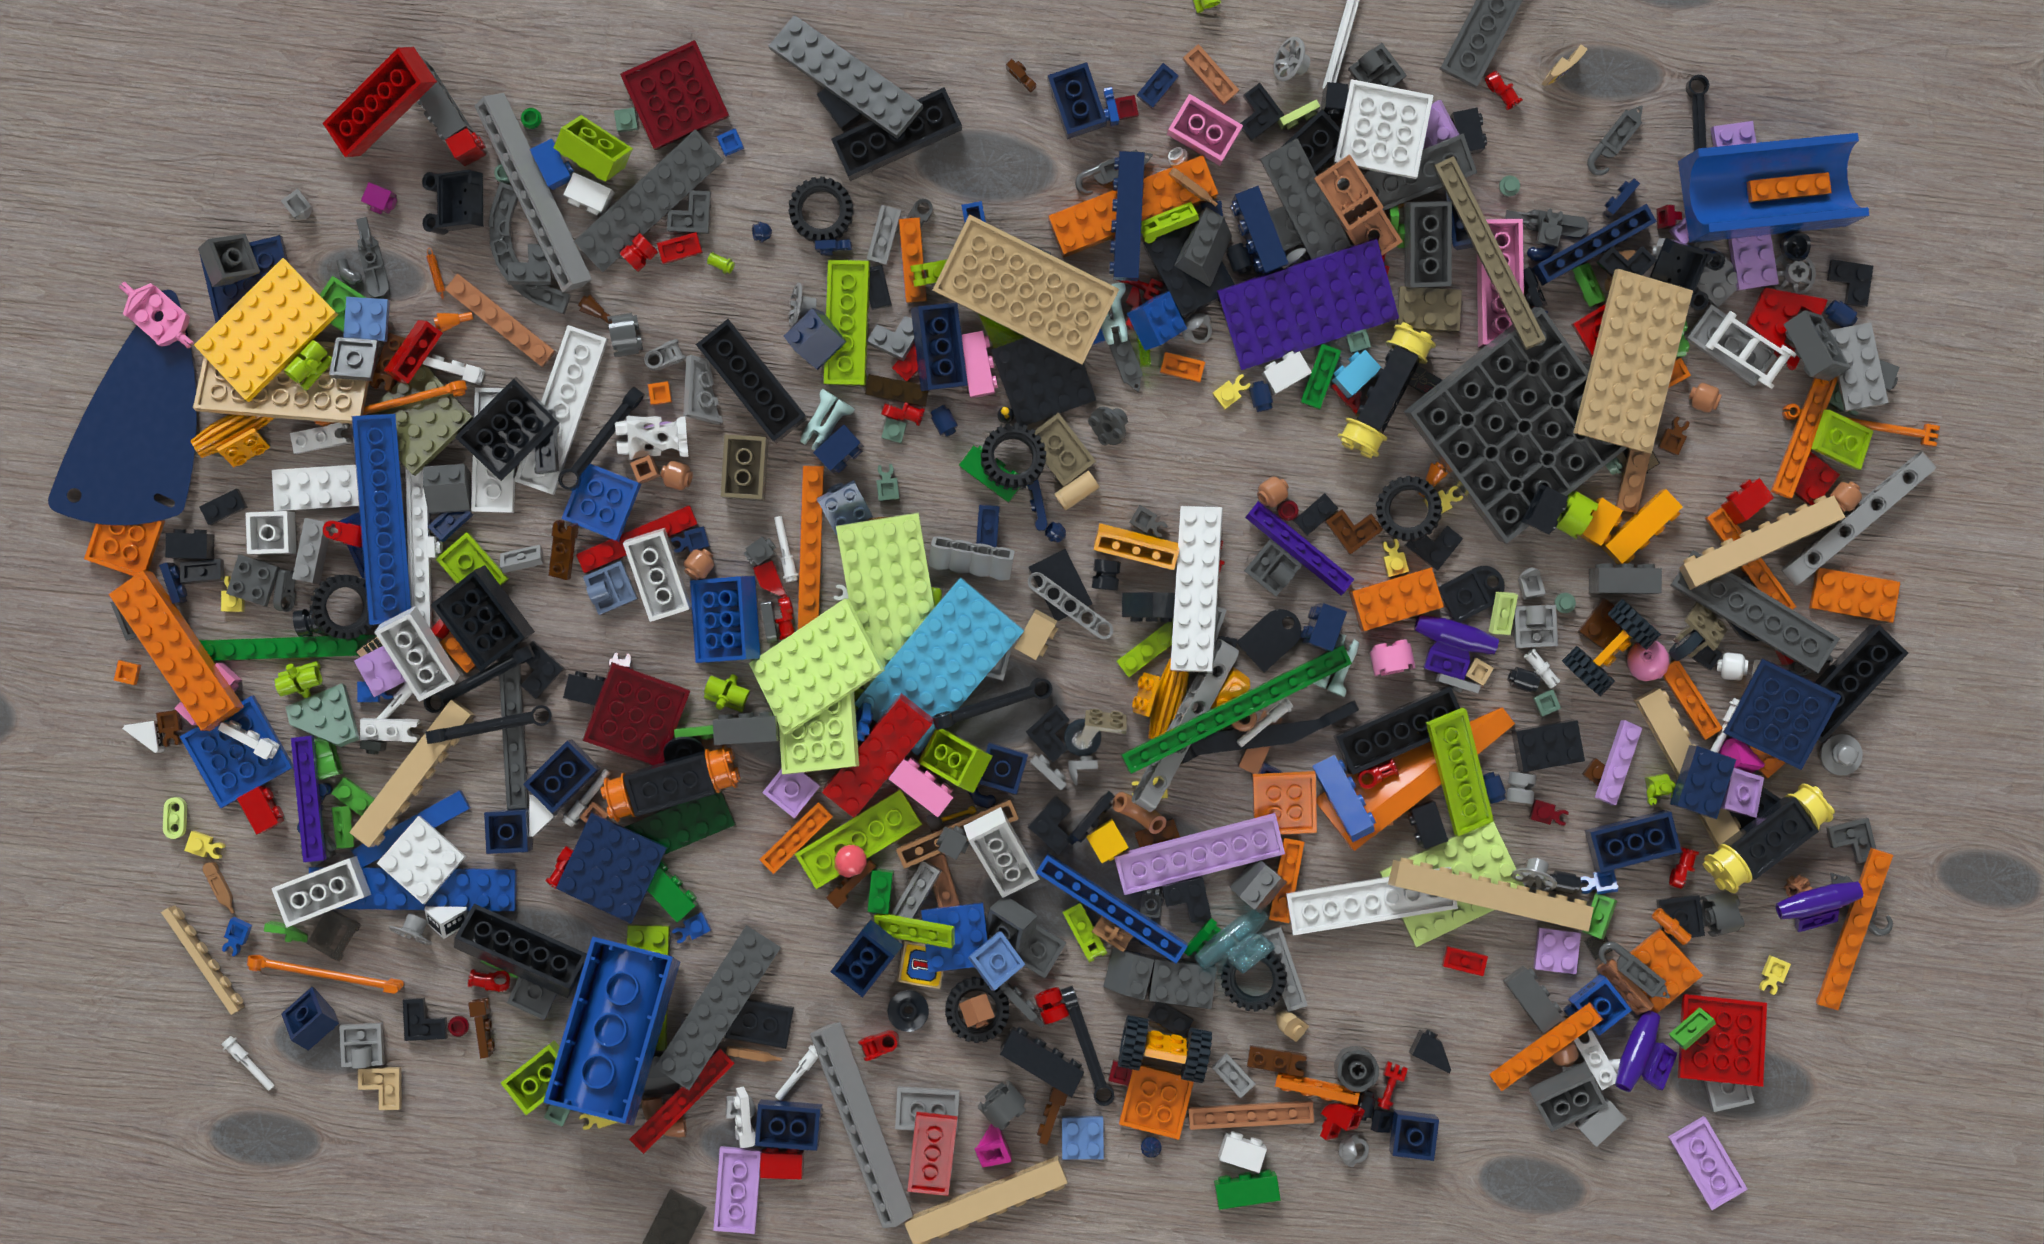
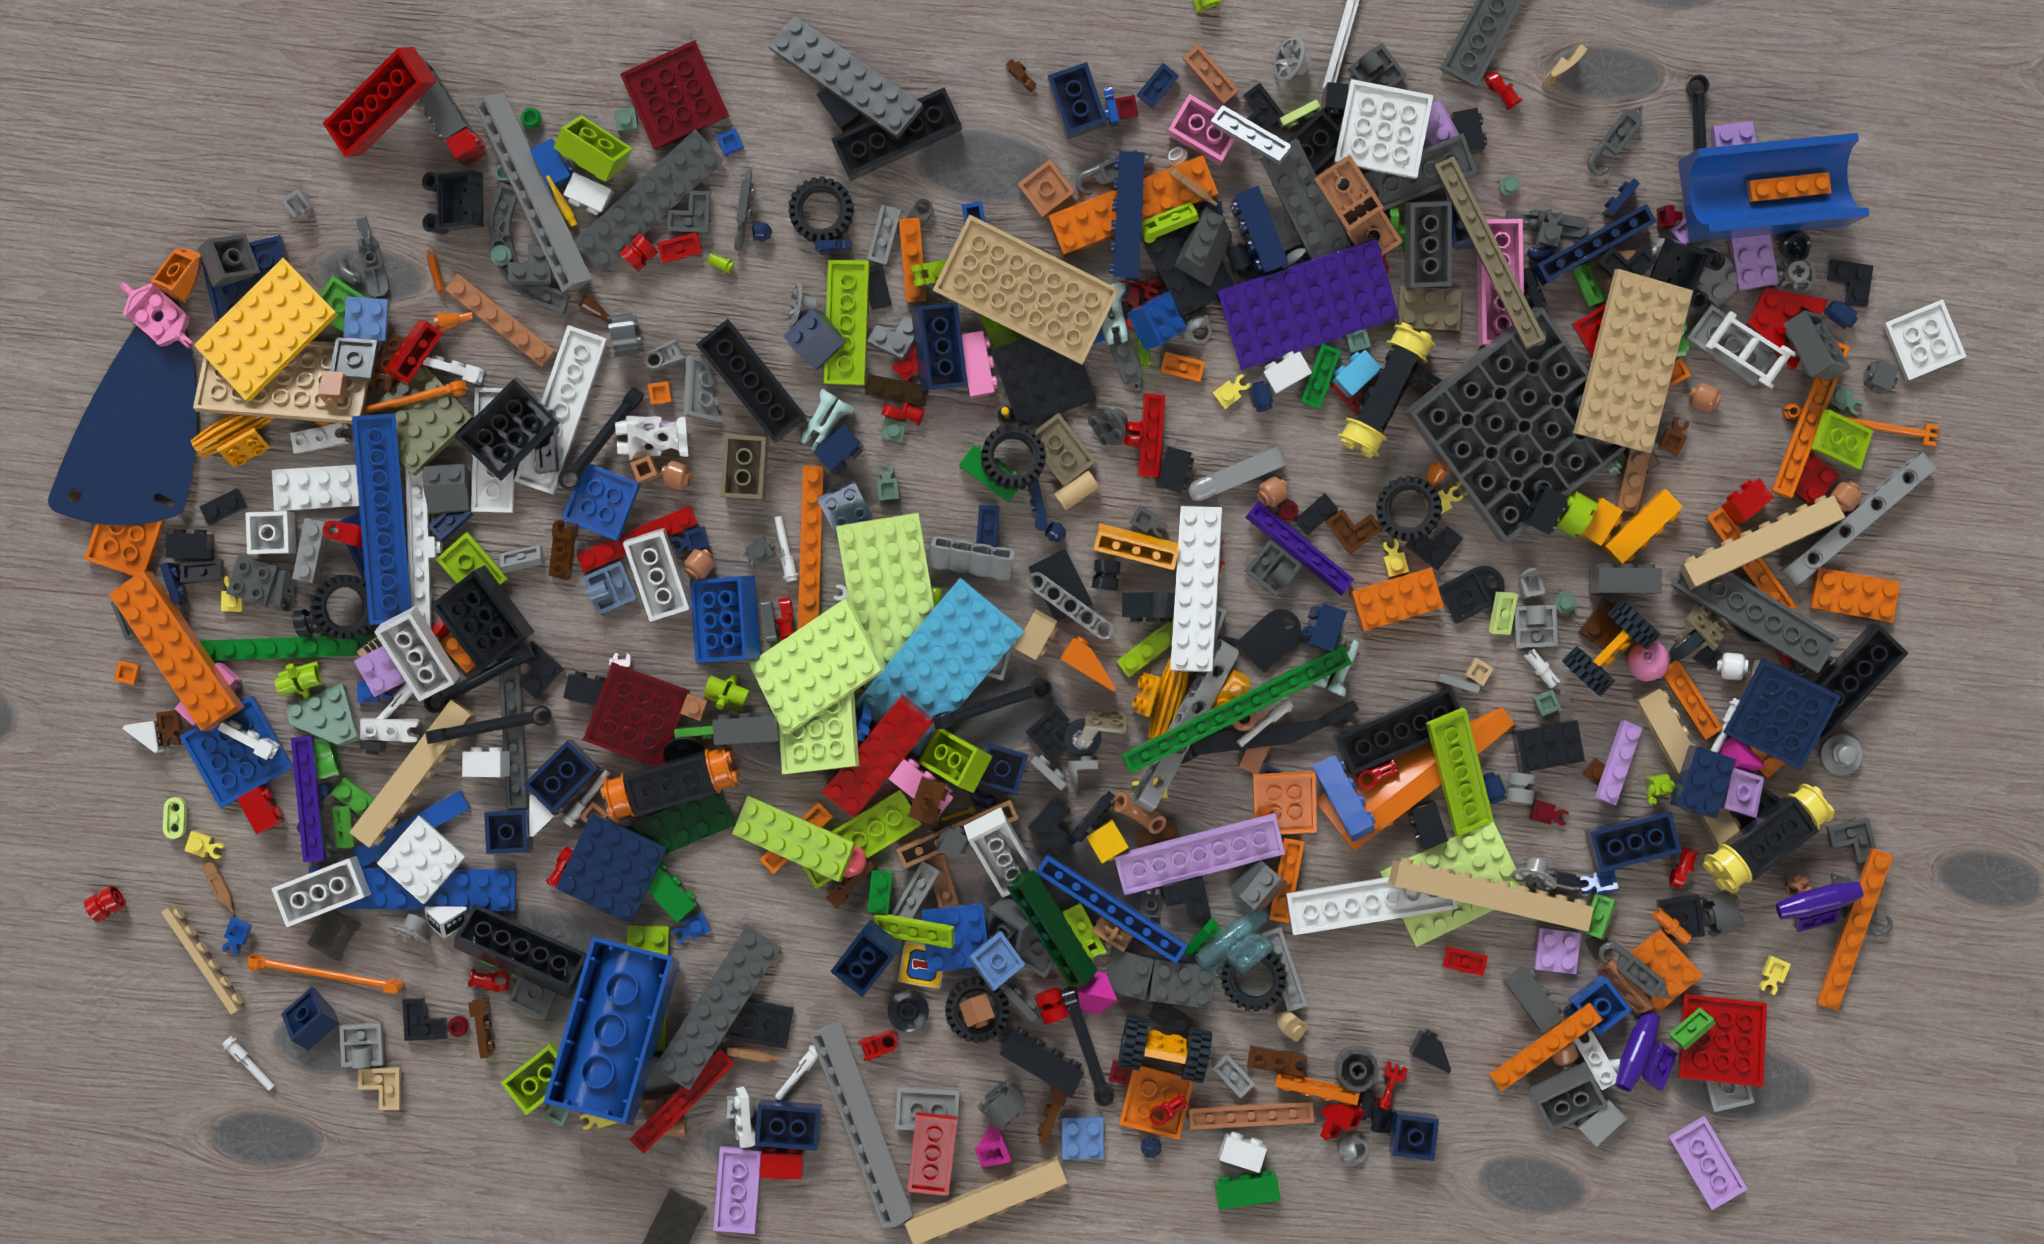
bright green slope [264,921,308,942] -> none
lime pin [284,340,332,391] -> none
magenta brick [361,182,397,215] -> none
red slope [753,561,787,598] -> none
lavender plate [762,768,821,818] -> none
dark blue brick [930,405,958,437] -> none
bright pink brick [1370,639,1416,676] -> none
dark purple plate [1414,615,1499,680] -> none
black brick [1507,667,1540,692] -> none
light grey plate [1831,323,1889,412] -> none
none -> red wheel [84,885,126,923]
none -> orange slope [150,248,202,303]
none -> brick [318,371,349,405]
none -> white brick [462,747,510,777]
none -> sand green plate [491,245,512,266]
none -> yellow animal [546,175,578,227]
none -> nougat brick [680,693,710,721]
none -> lime plate [732,796,857,882]
none -> dark grey plate [734,169,756,251]
none -> reddish brown brick [908,776,948,825]
none -> dark green brick [1007,870,1098,988]
none -> nougat plate [1017,159,1075,218]
none -> orange slope [1060,636,1116,692]
none -> dark pink slope [1078,971,1117,1014]
none -> red plate [1124,393,1165,478]
none -> red connector [1149,1092,1190,1126]
none -> black brick [1156,446,1194,494]
none -> light grey piece [1188,446,1287,501]
none -> plate [1211,106,1292,165]
none -> white plate [1883,299,1967,381]

